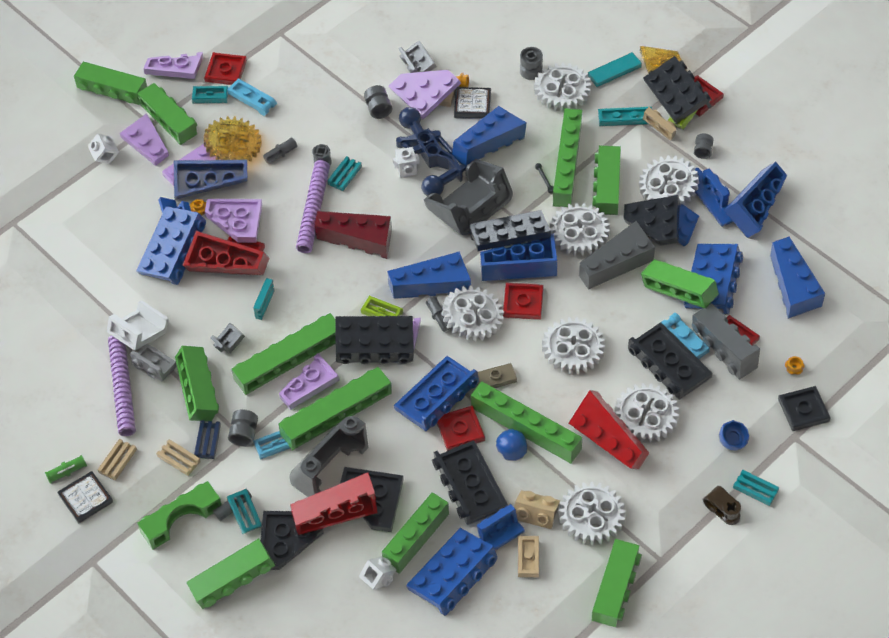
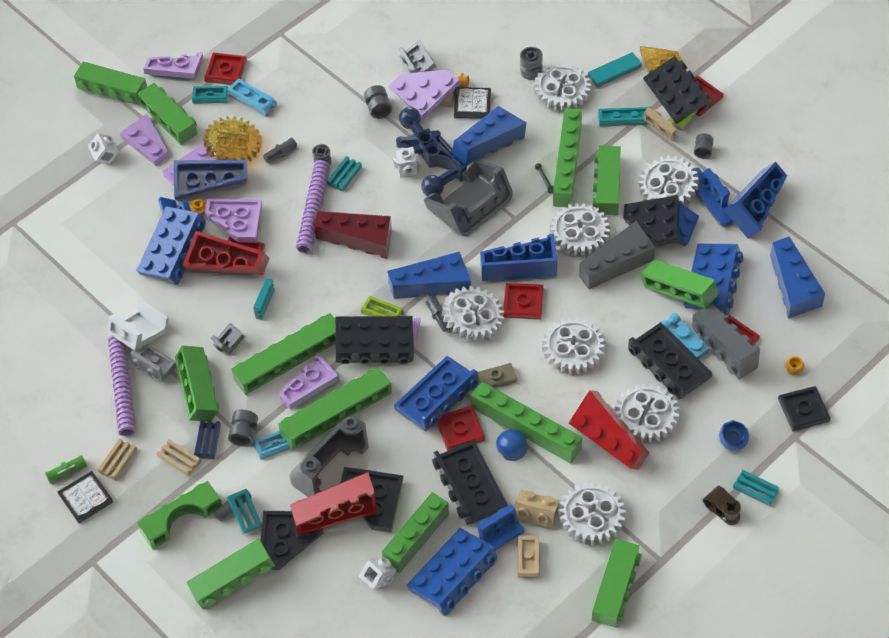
bracket [469,210,551,251] -> none

